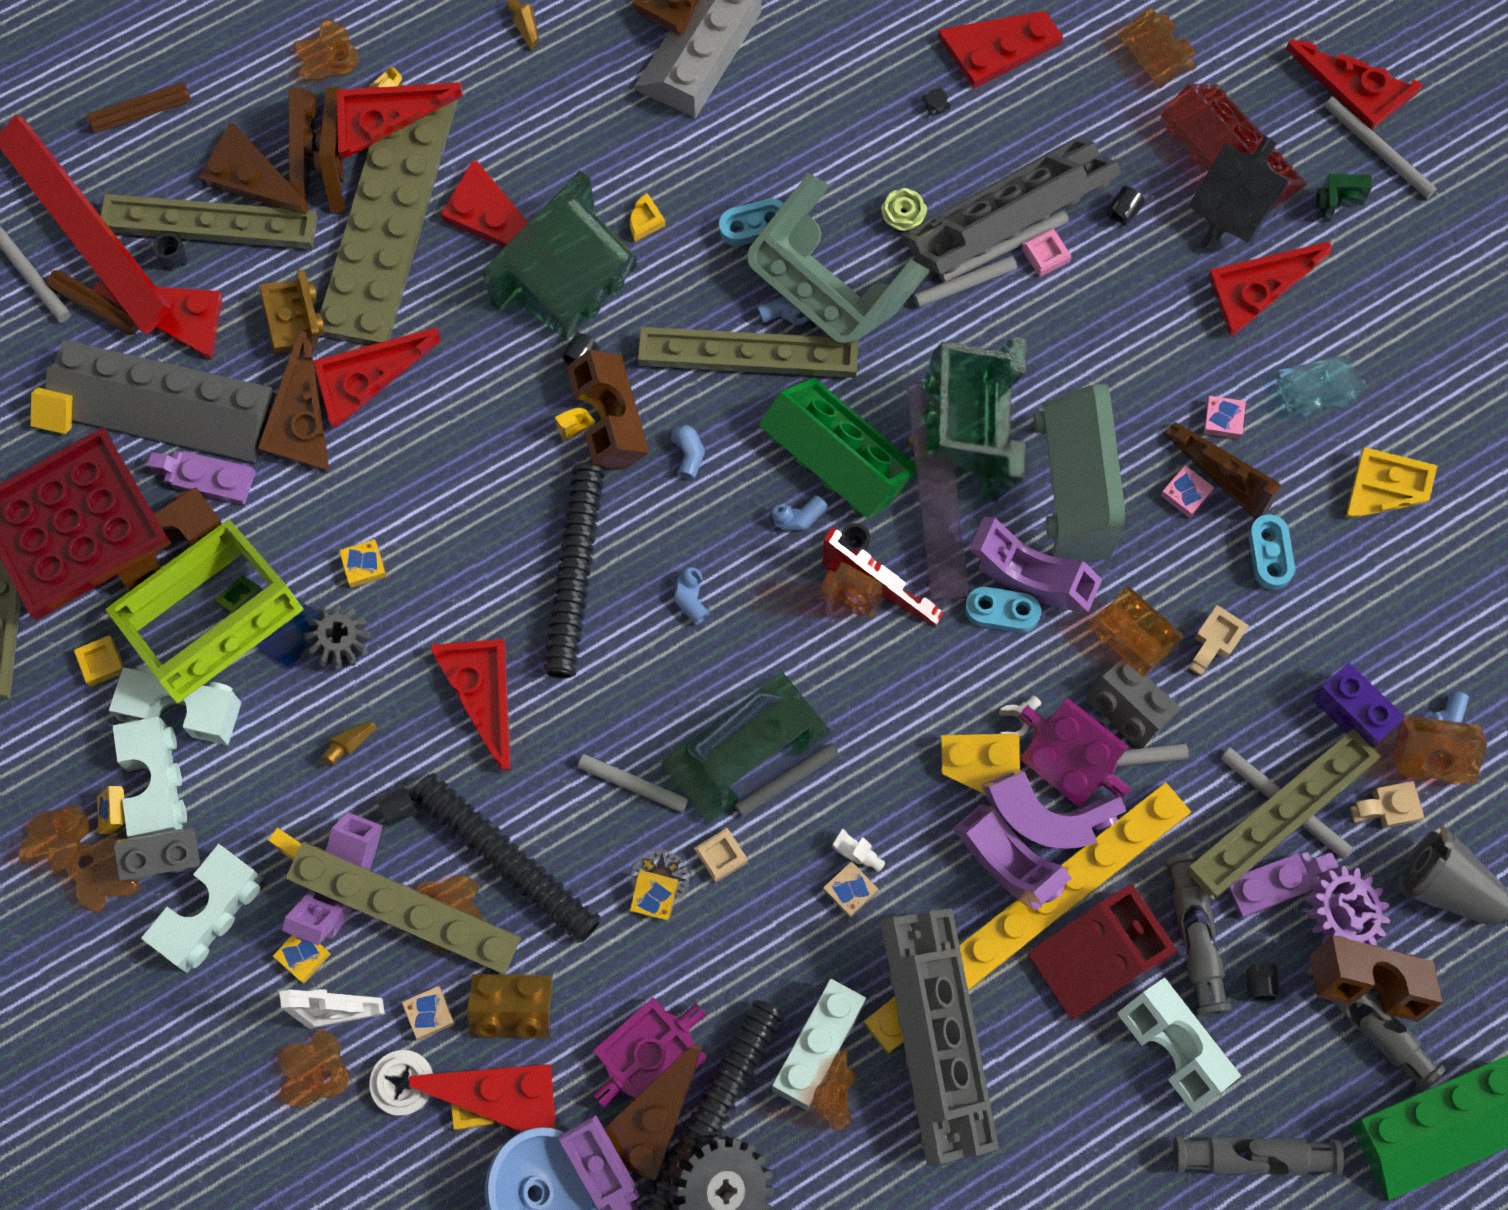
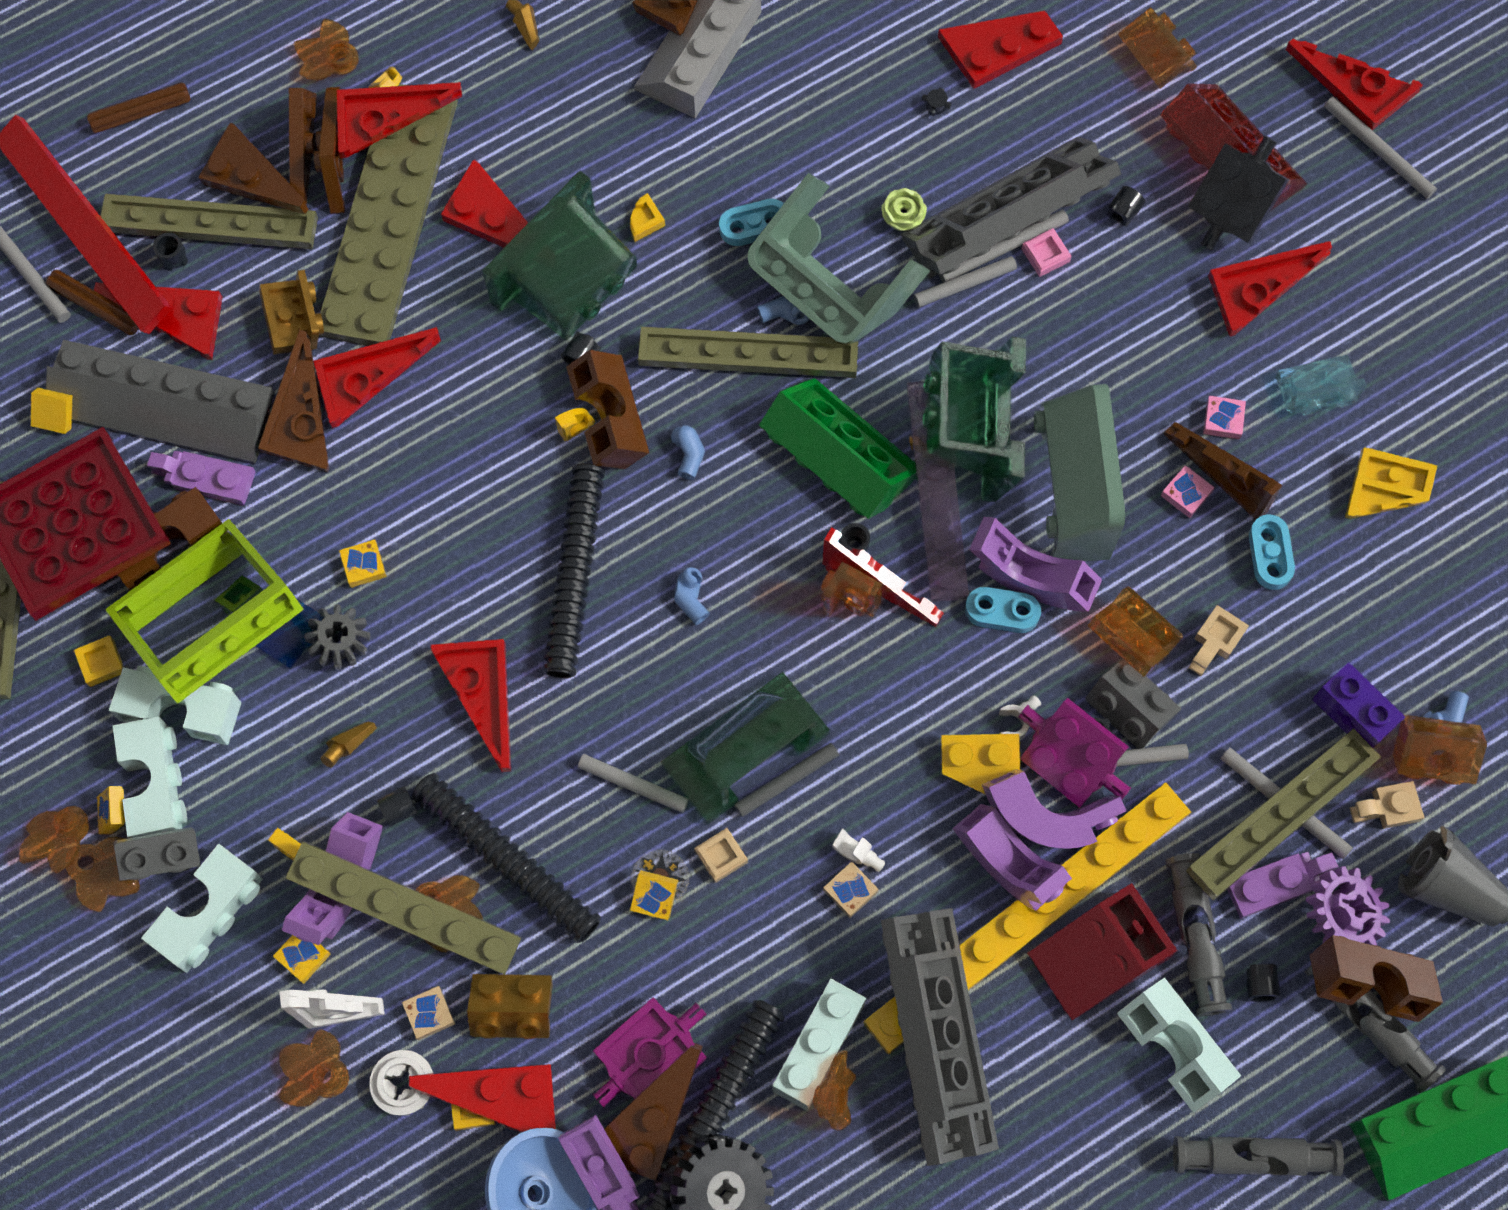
medium blue arm [772,495,828,530] -> none
dark green bracket [1316,174,1372,222] -> none

